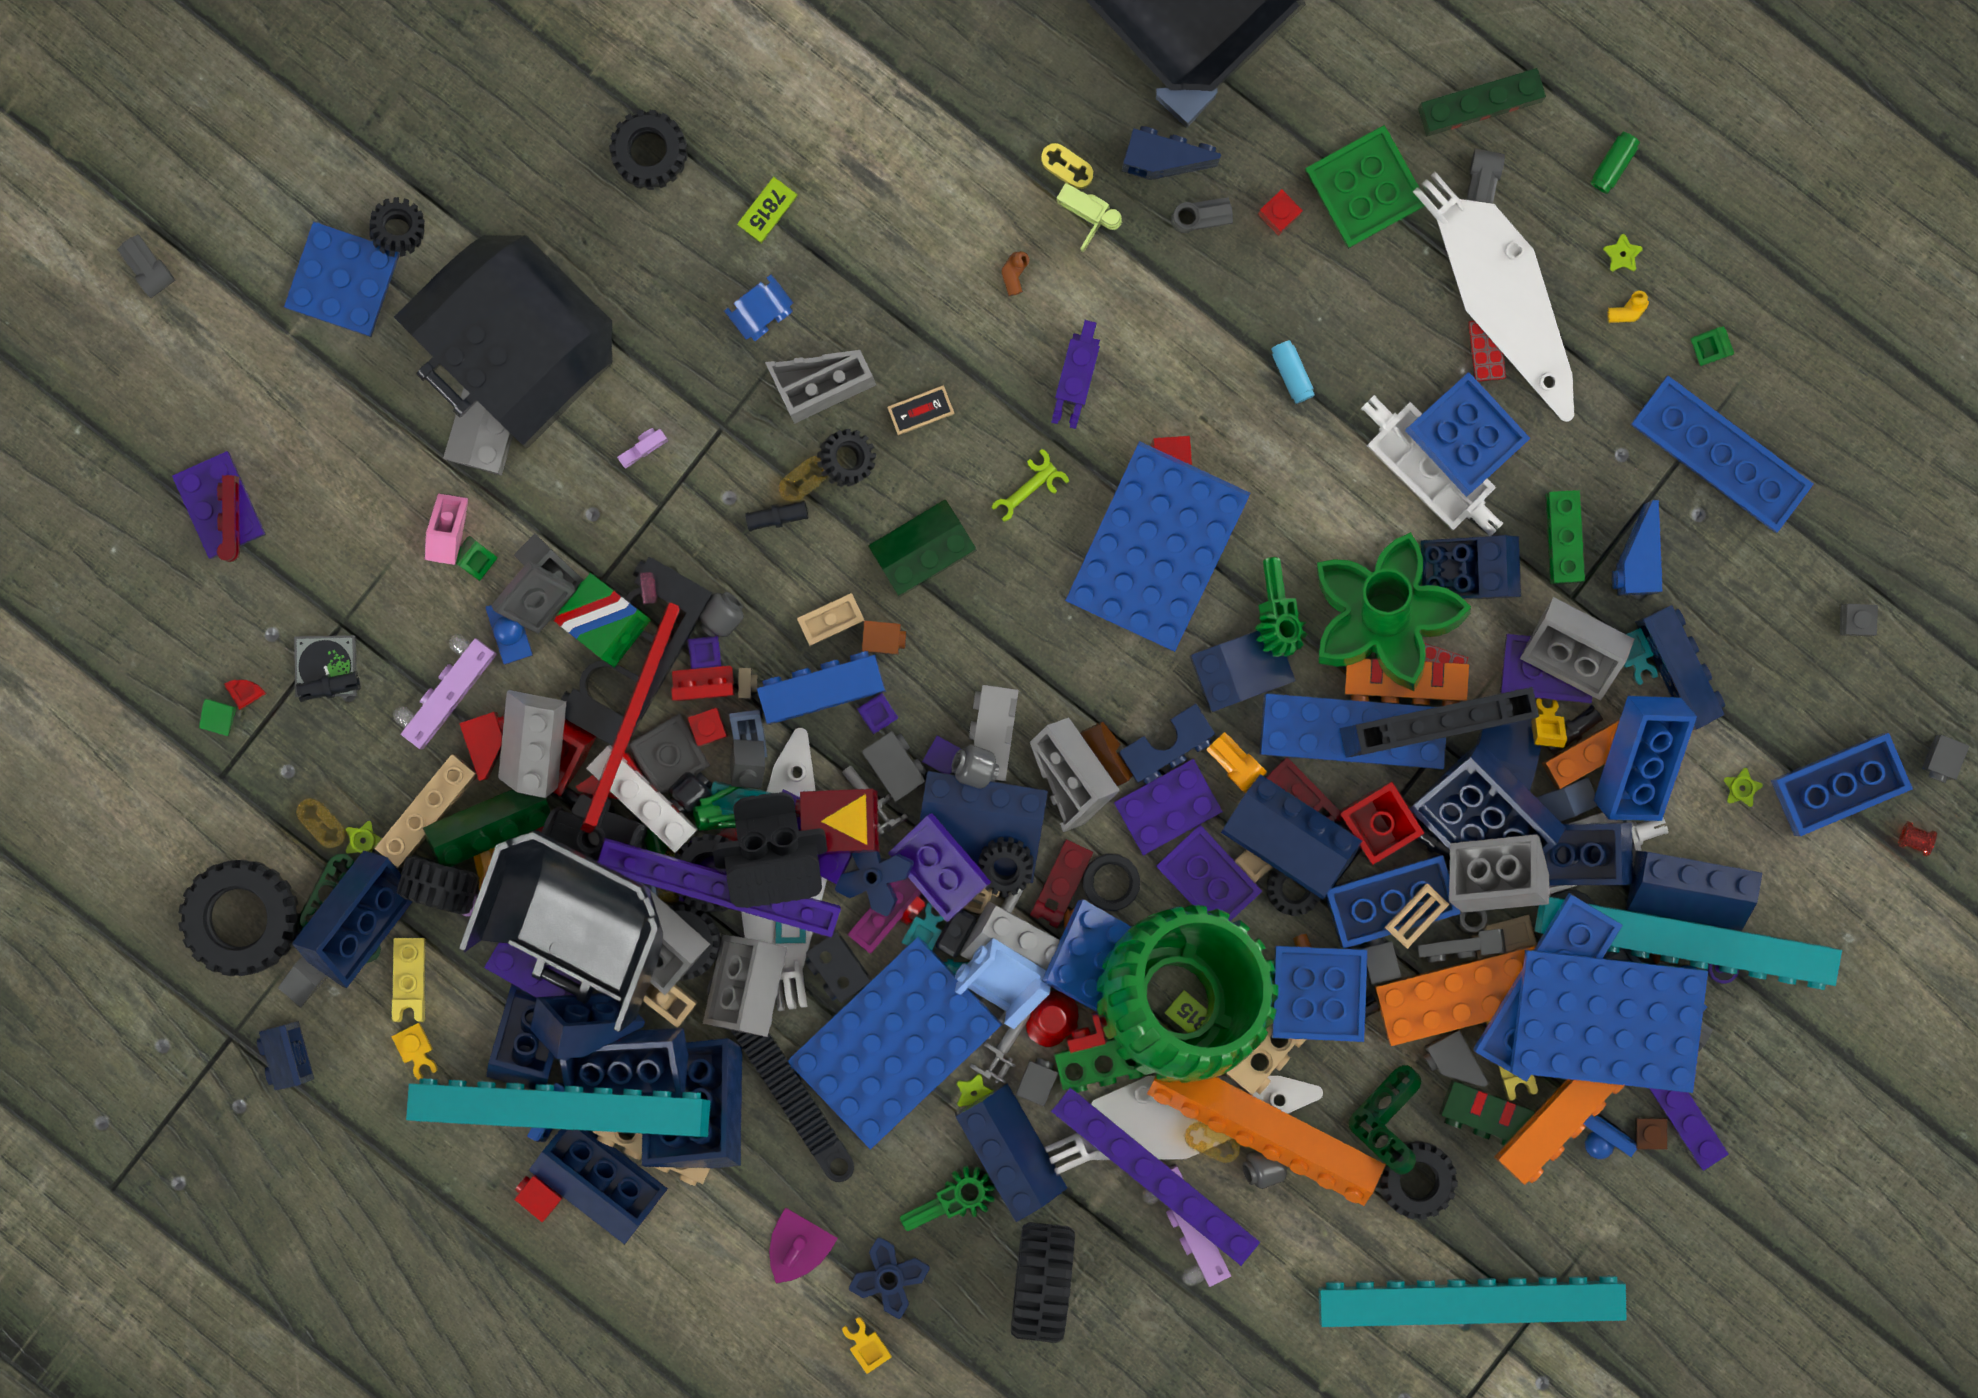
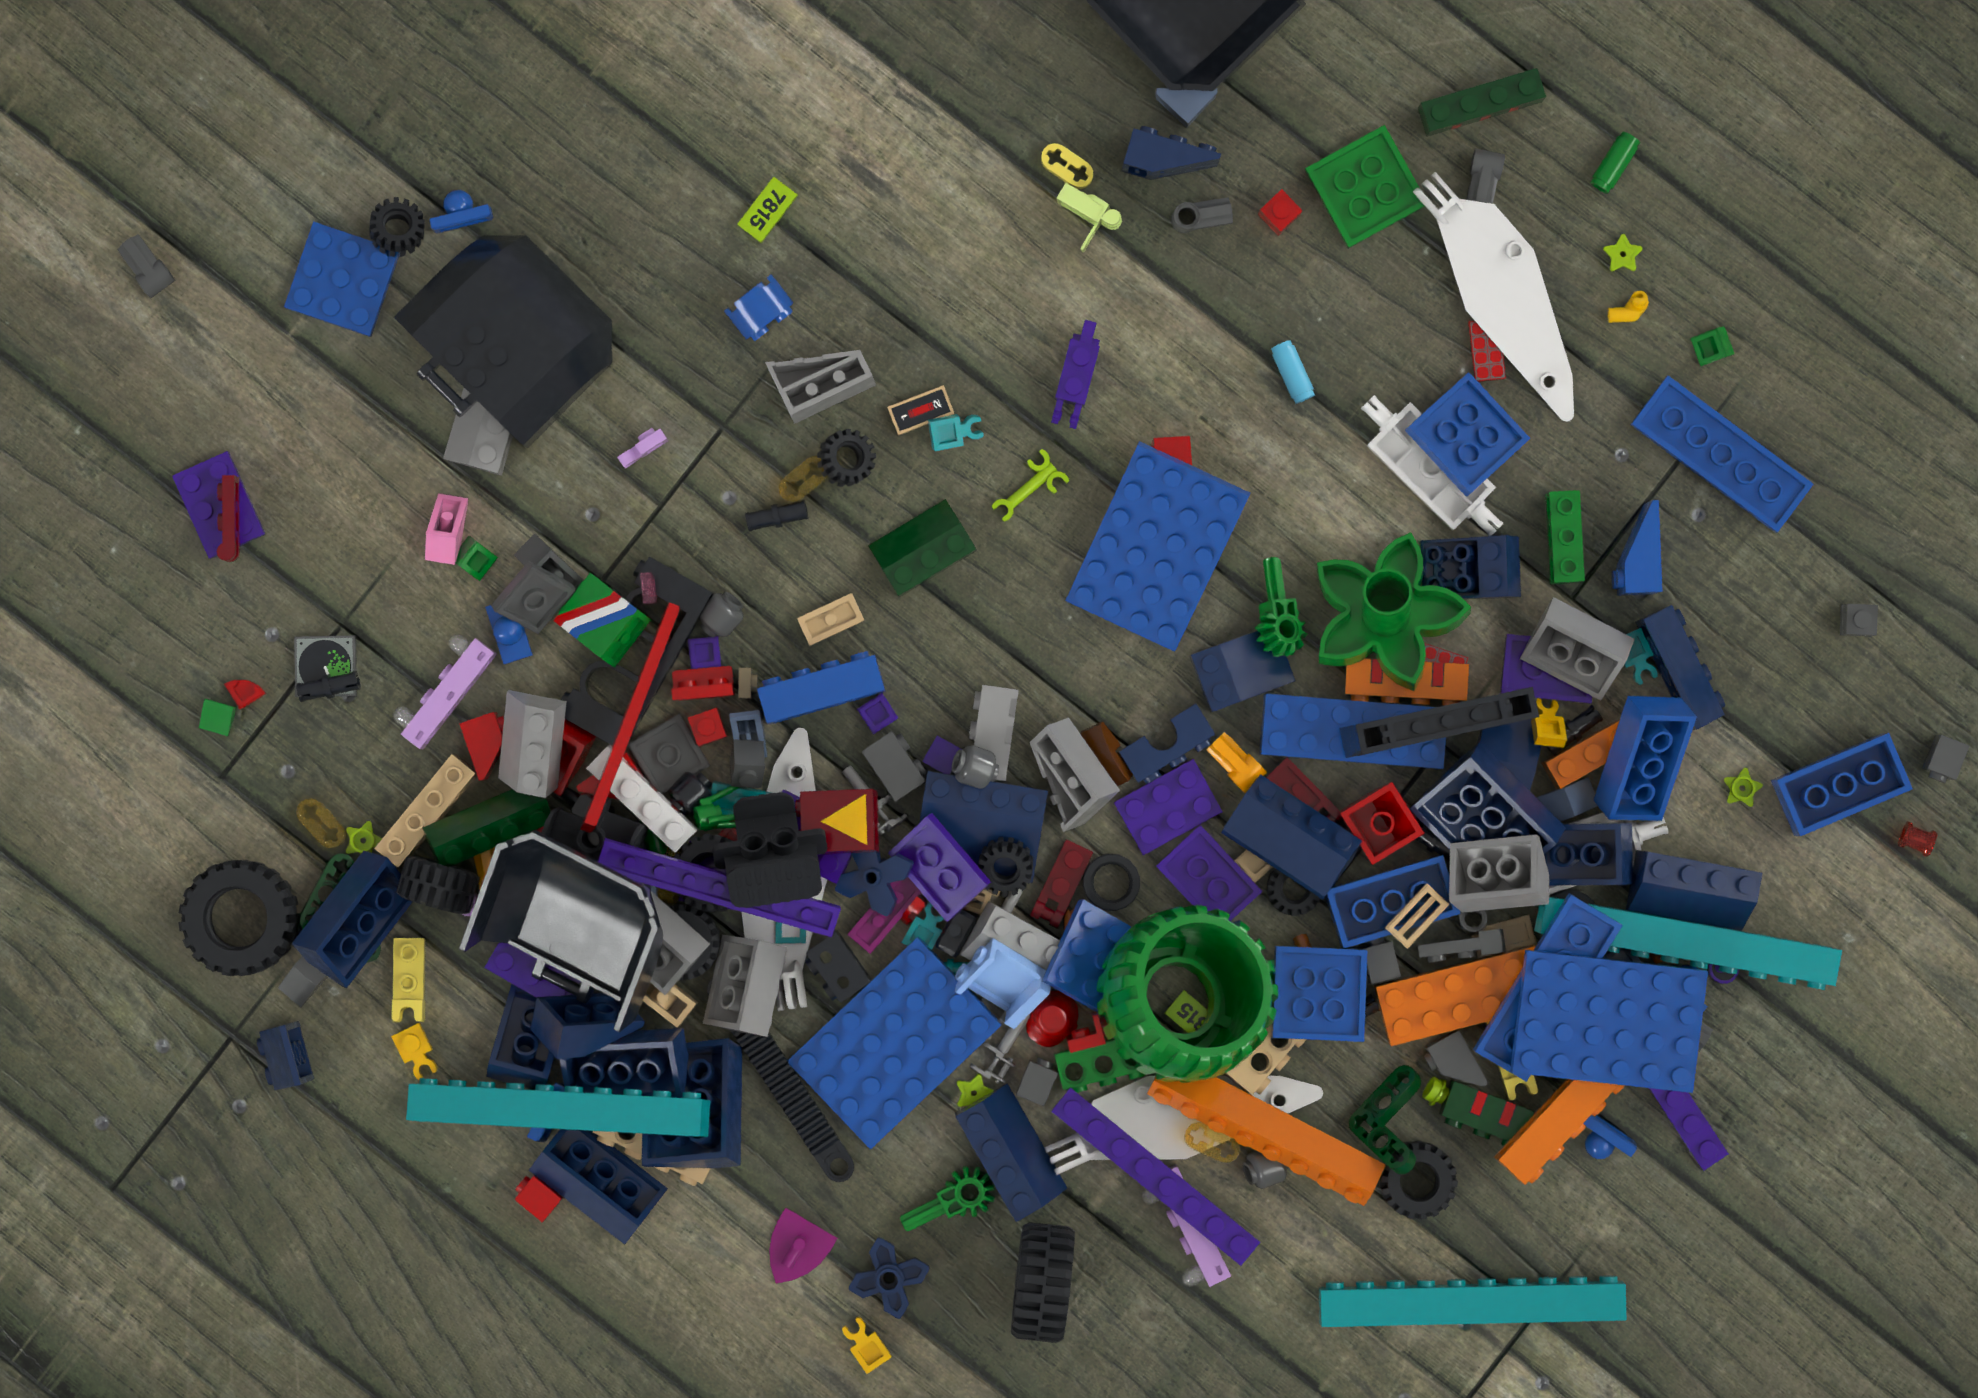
black tyre [609,110,688,190] -> none
dark orange brick [862,621,907,655] -> none
dark orange arm [1001,251,1030,296] -> none
reddish brown plate [1635,1118,1667,1149] -> none
none -> blue tile [429,190,494,234]
none -> teal plate [928,414,984,451]
none -> lime plate [1422,1077,1449,1106]

